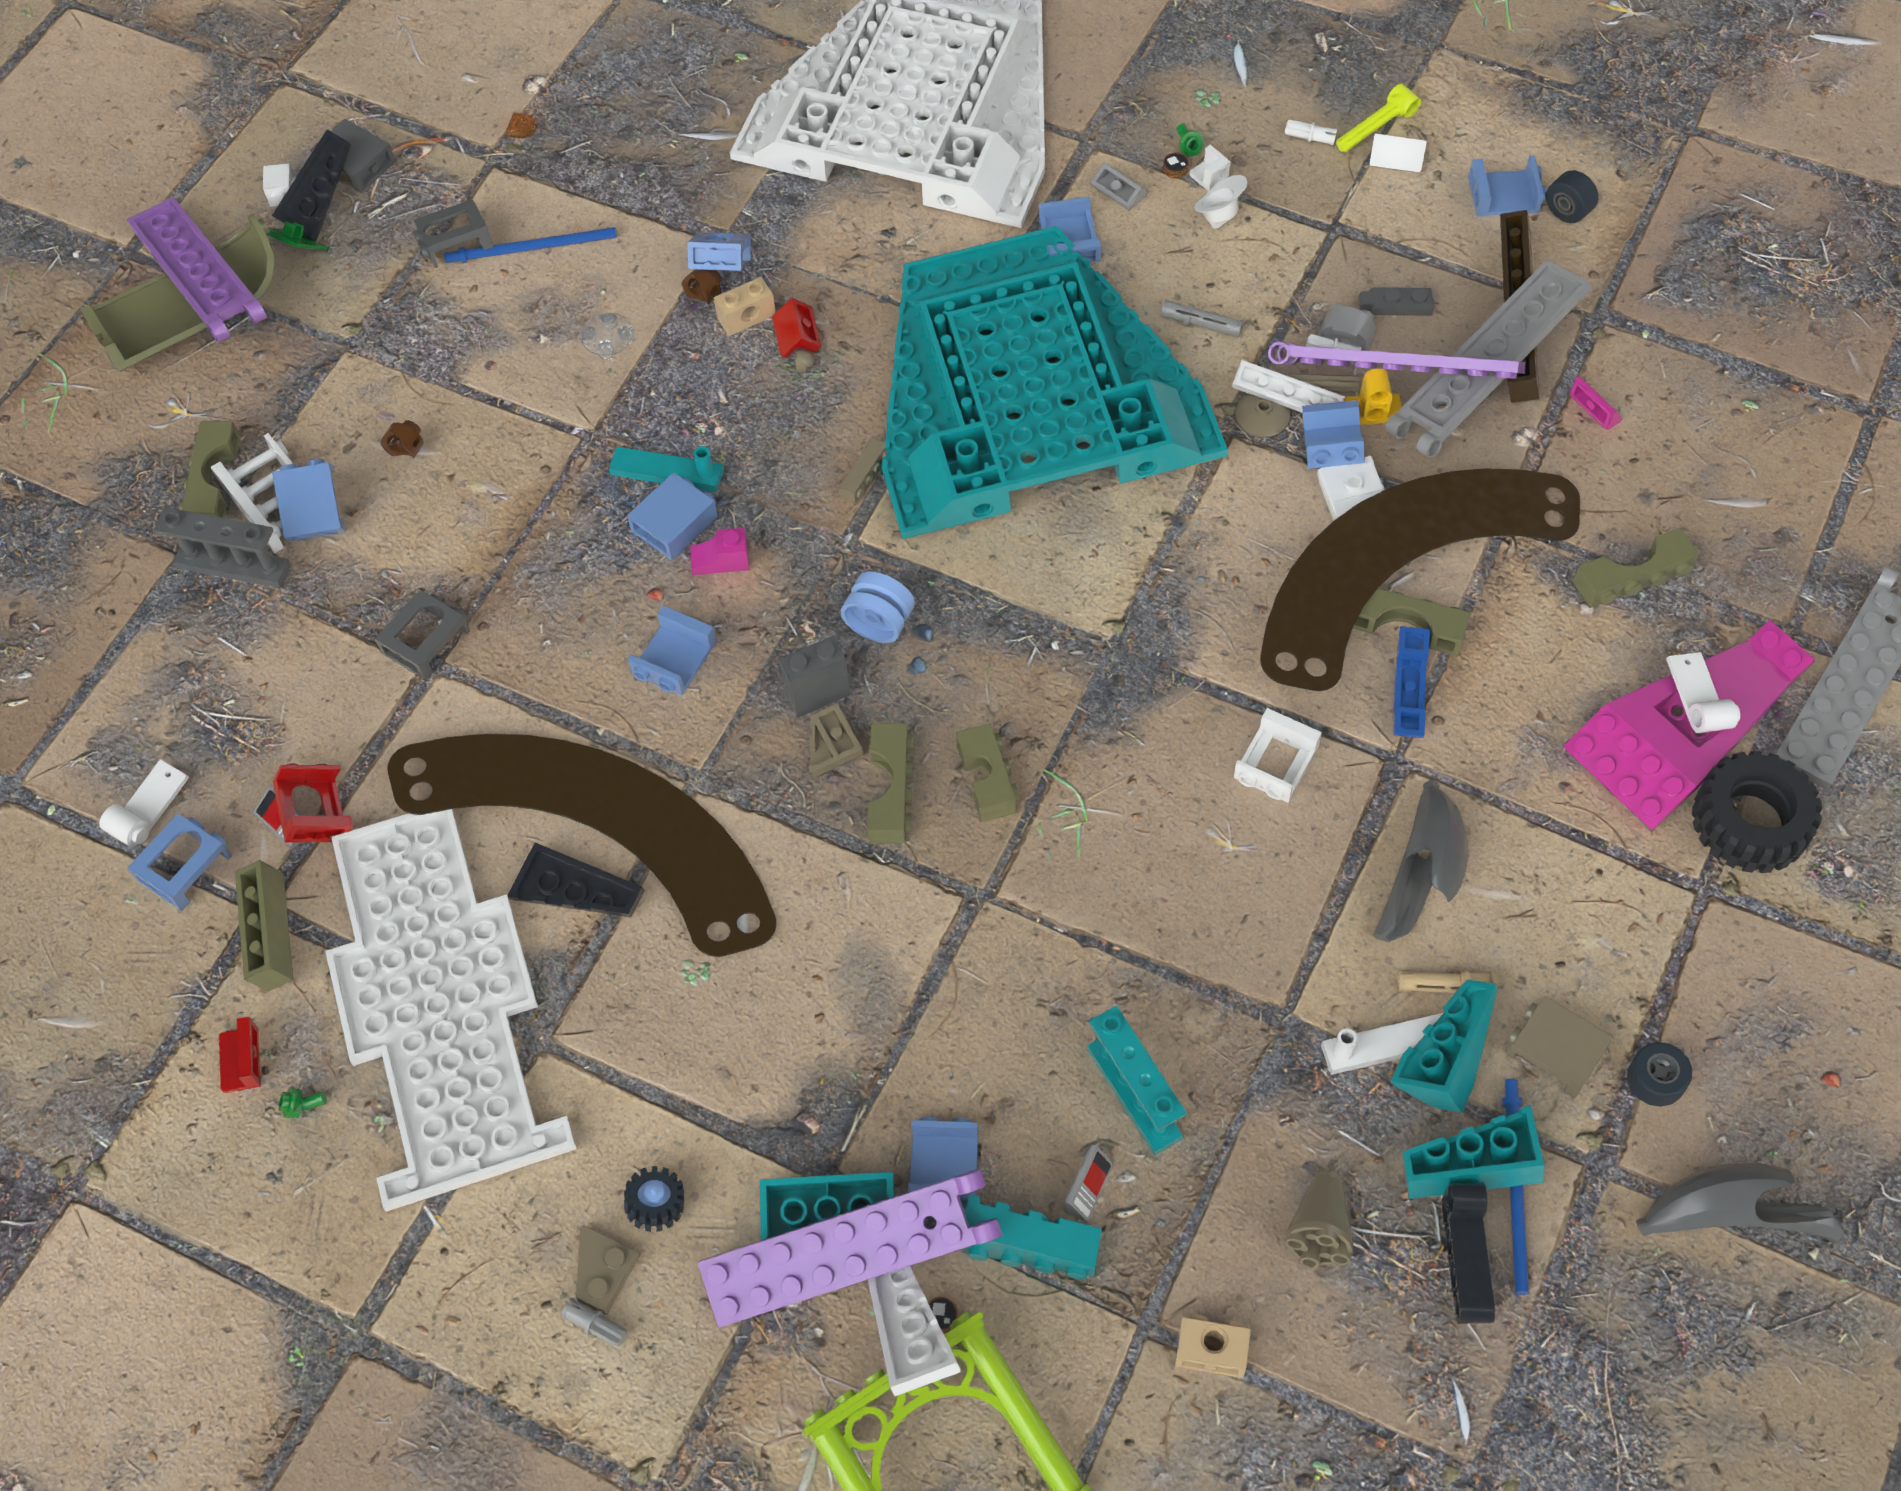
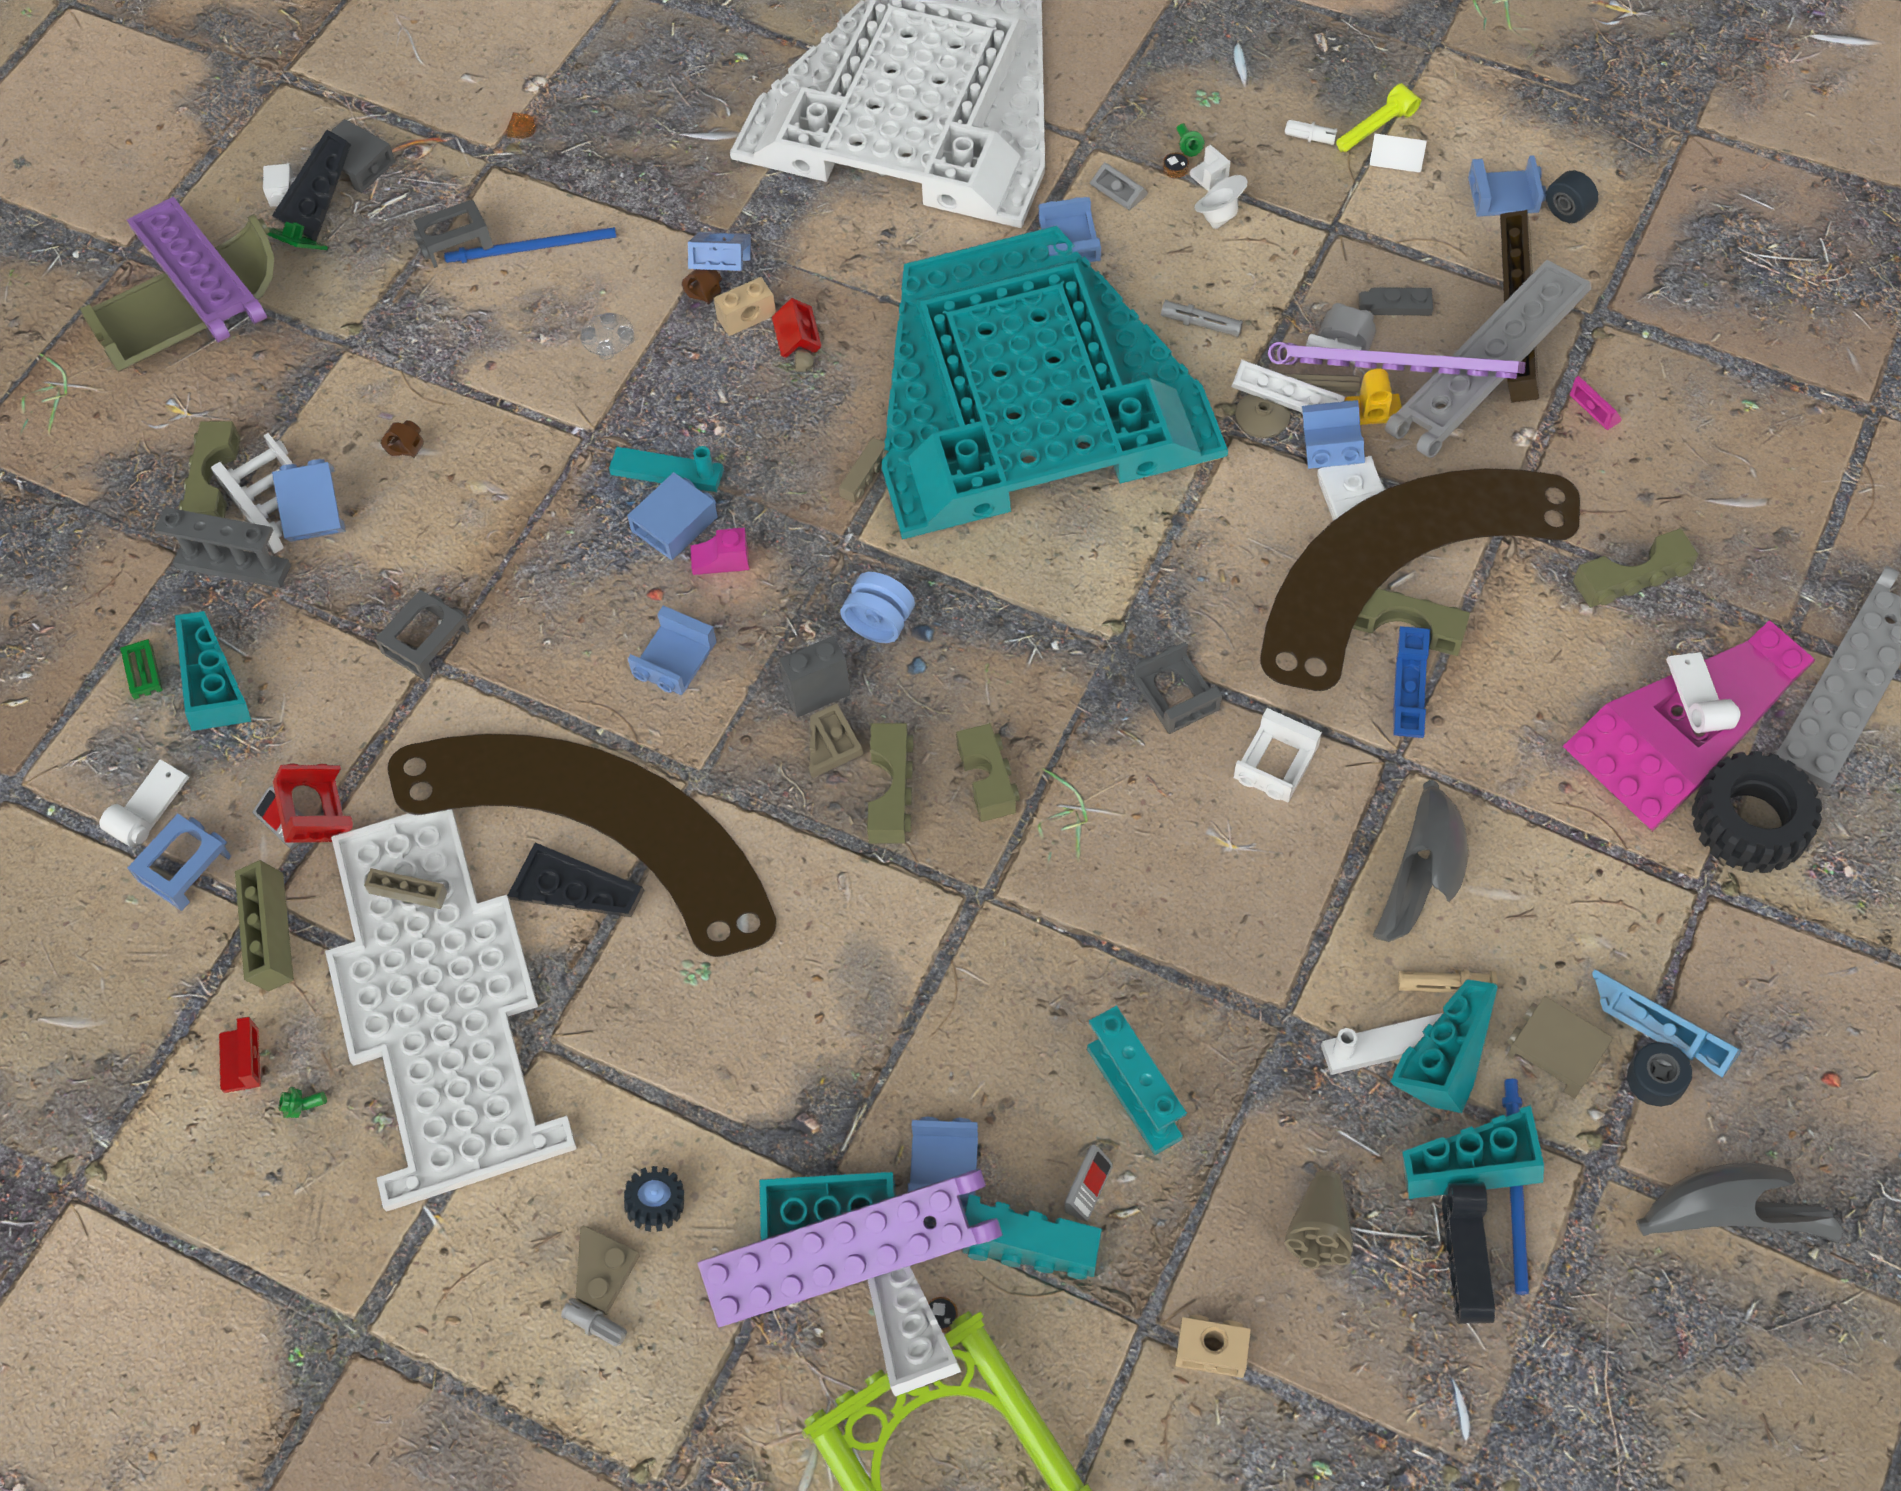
none -> green tile [120,639,163,700]
none -> teal wedge [175,611,252,731]
none -> dark tan piece [364,868,448,909]
none -> dark grey panel [1133,642,1222,734]
none -> dark azure wedge [1592,969,1742,1078]

